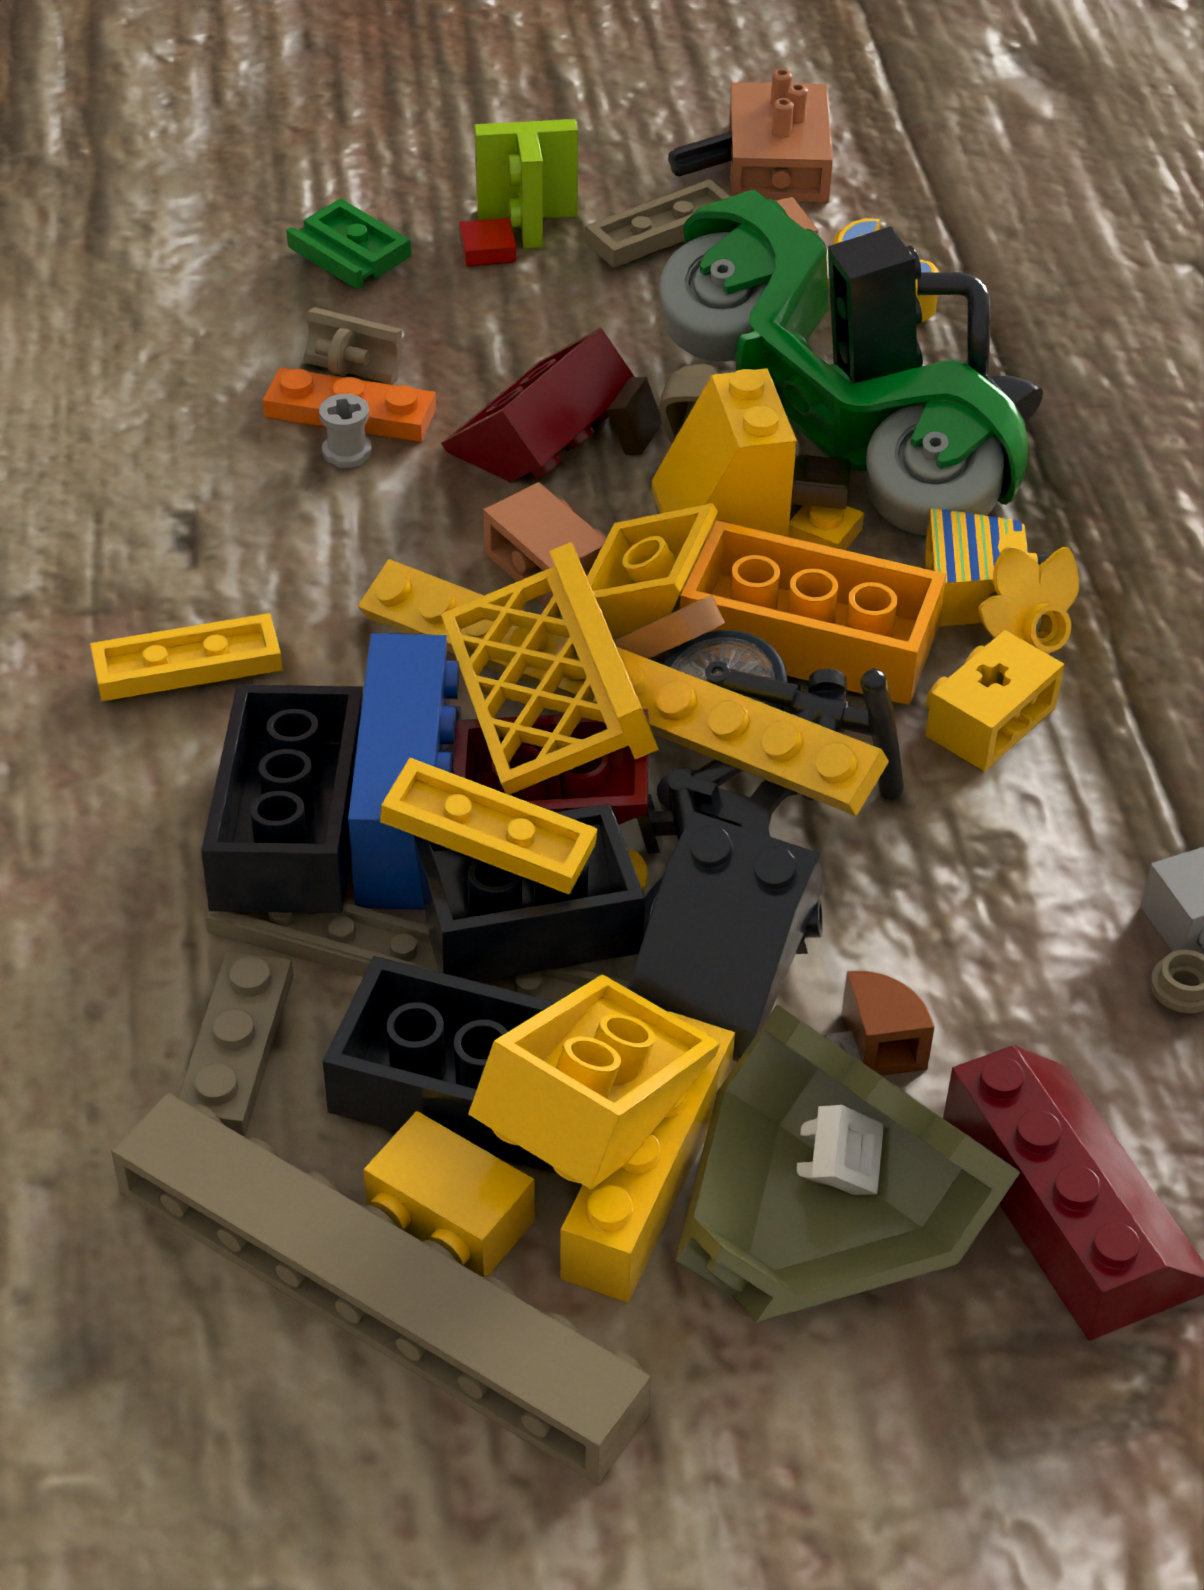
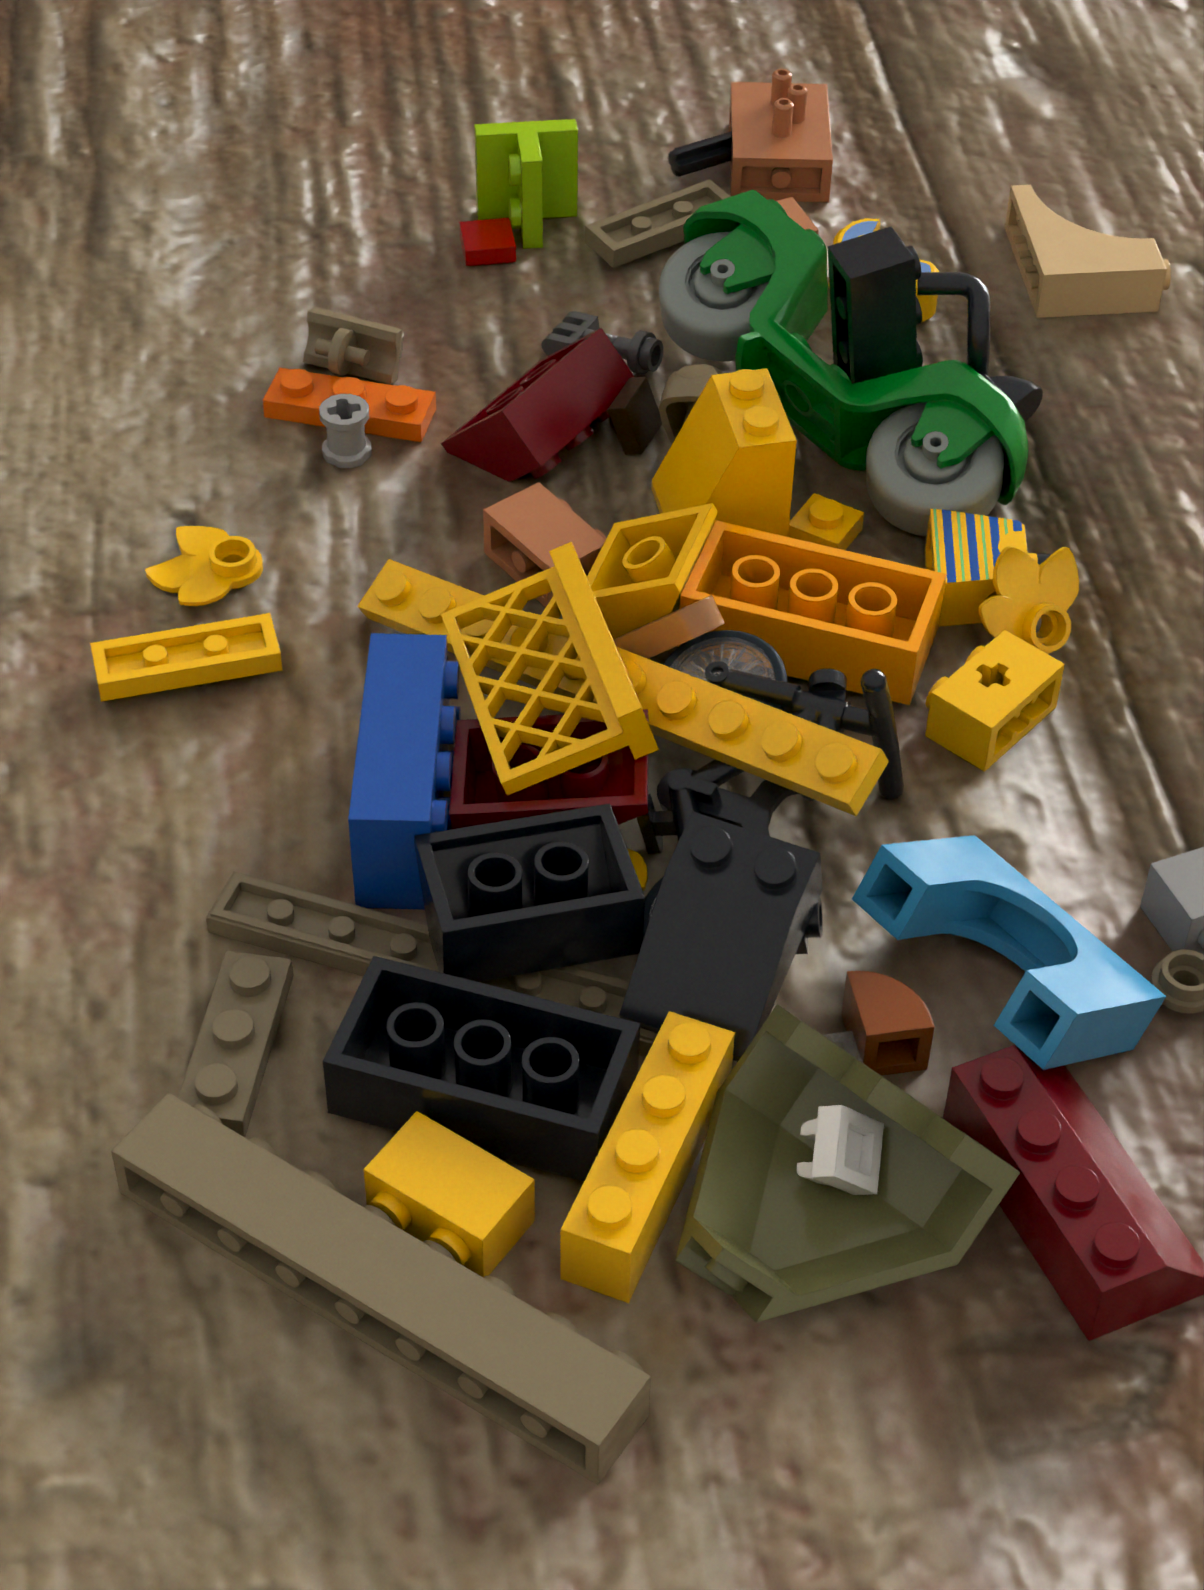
black brick [201,684,363,914] -> none
green plate [286,198,412,290] -> none
yellow plate [380,758,598,894] -> none
yellow slope [468,974,721,1190] -> none
dark brown tile [791,454,852,509] -> none
none -> yellow plate [145,526,263,606]
none -> dark grey hinge [541,311,664,374]
none -> dark azure arch [852,835,1167,1070]
none -> tan arch [1005,184,1171,318]

